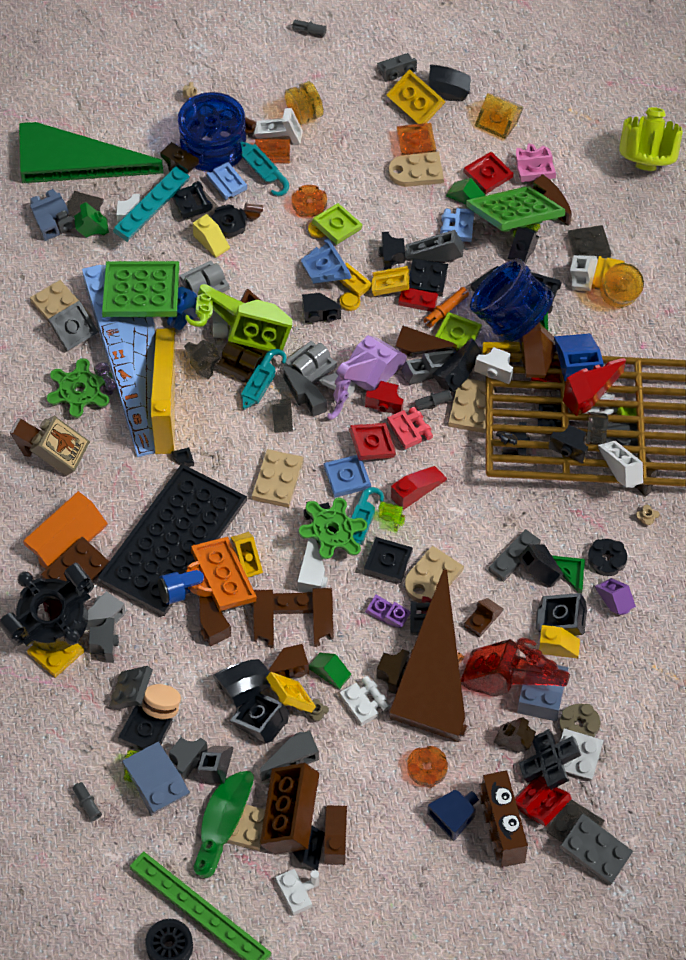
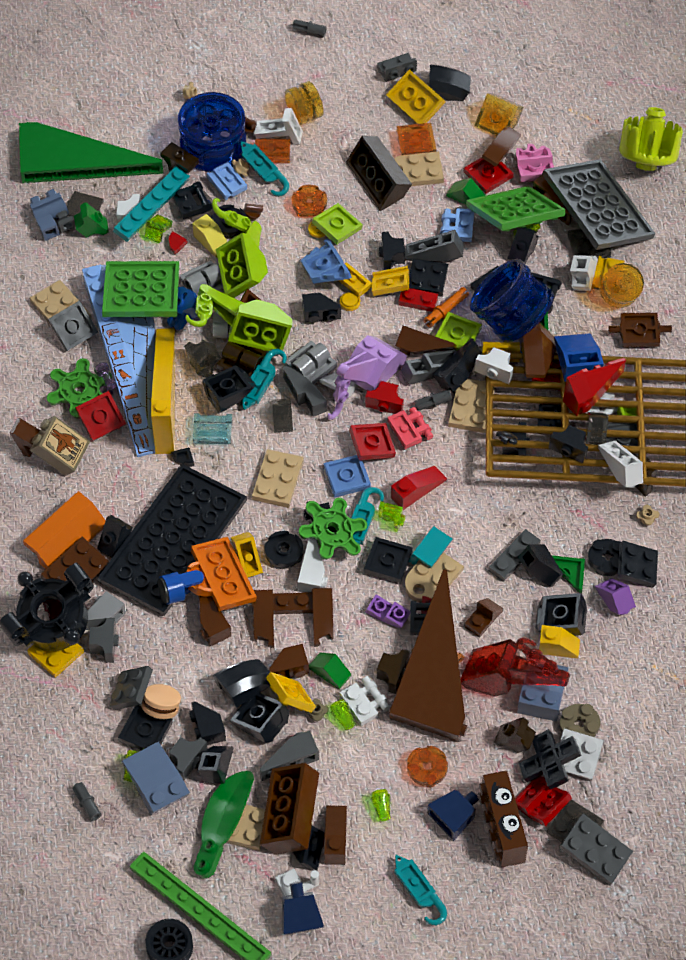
none -> red plate [75,391,126,442]
none -> black brick [97,515,133,558]
none -> clear neon green bracket [144,214,173,243]
none -> red tile [169,231,187,255]
none -> black slope [189,701,226,745]
none -> clear light blue plate [193,413,232,444]
none -> black slope [202,365,256,414]
none -> lime slope [212,198,268,298]
none -> tan plate [232,159,249,177]
none -> black plate [264,531,303,569]
none -> dark blue torso [282,882,324,934]
none -> clear neon green cone [330,699,356,731]
none -> dark brown slope [346,136,412,210]
none -> clear neon green cone [370,789,391,822]
none -> teal plate [394,854,447,925]
none -> teal panel [409,526,453,568]
none -> reddish brown slope [481,125,521,167]
none -> dark grey plate [542,159,656,250]
none -> reddish brown plate [608,312,672,347]
none -> black plate [618,541,658,588]

